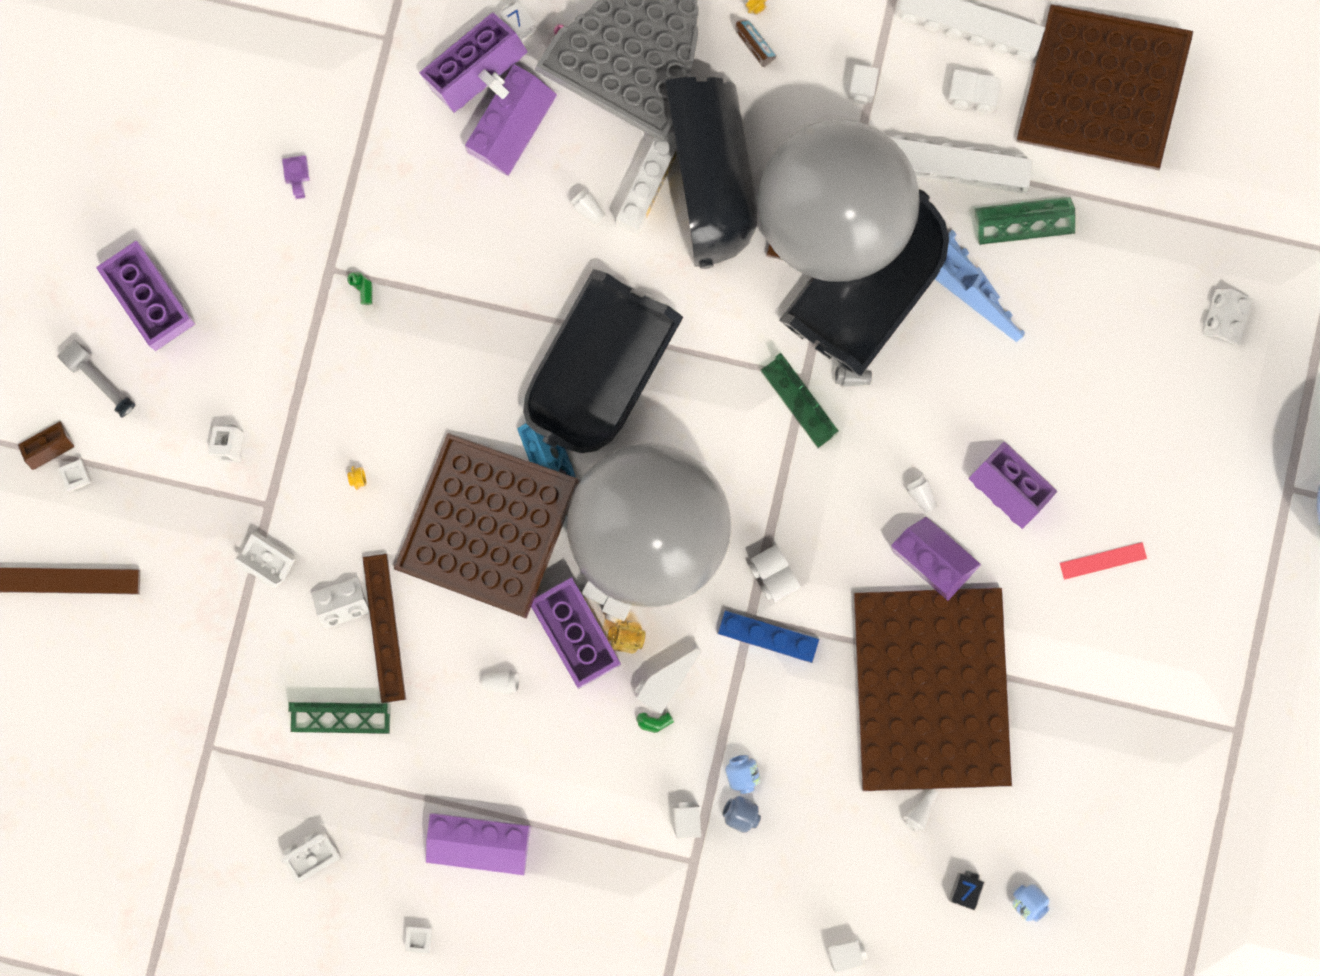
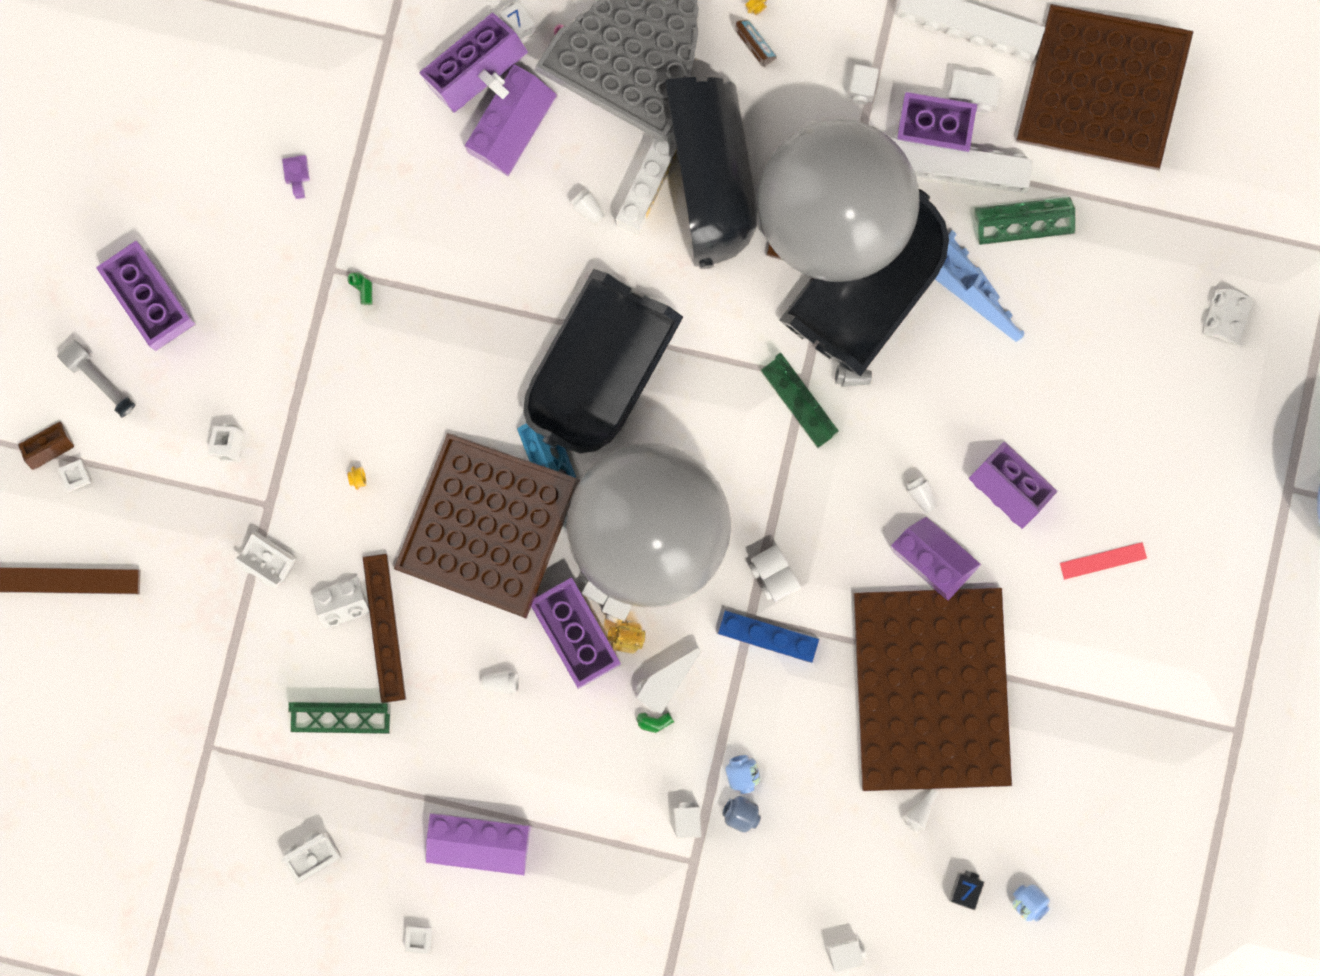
none -> medium lavender slope [897,92,977,152]

